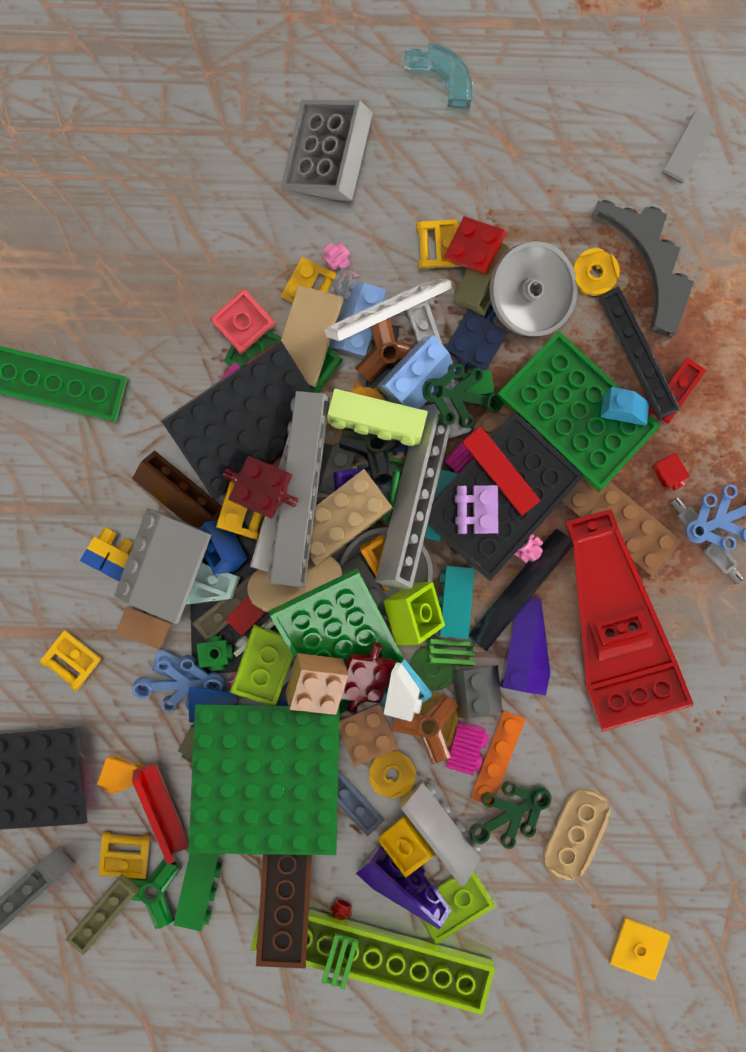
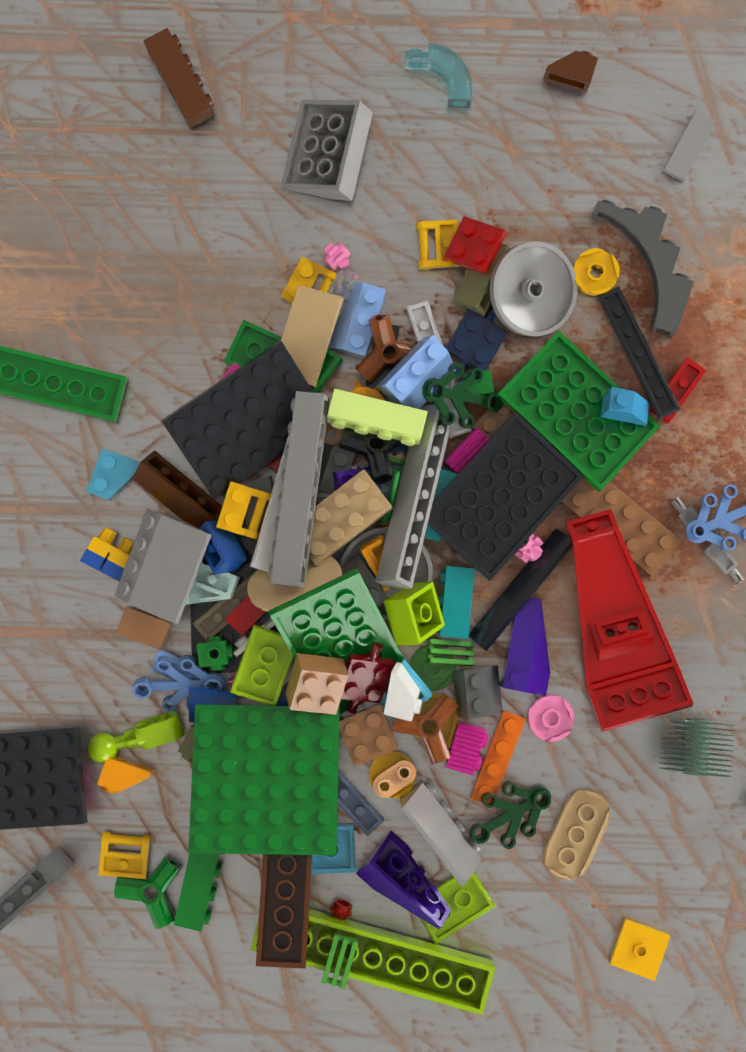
yellow plate [39,630,102,692] -> none
olive tile [66,873,140,955] -> none
red fence [132,762,189,864] -> none
coral tile [210,288,276,355] -> none
dark red plate [223,456,298,519] -> none
white tile [324,277,452,341] -> none
yellow plate [377,815,436,878] -> none
lavender plate [455,485,498,534] -> none
red tile [462,427,541,516] -> none
red brick [651,452,690,491] -> none
none -> medium azure wing [86,448,140,500]
none -> lime beam [87,711,184,763]
none -> reddish brown brick [143,28,215,129]
none -> medium azure tile [311,823,356,874]
none -> light nougat plate [373,759,416,798]
none -> bright pink tile [527,694,575,742]
none -> reddish brown slope [543,51,598,92]
none -> sand green piece [659,718,736,777]

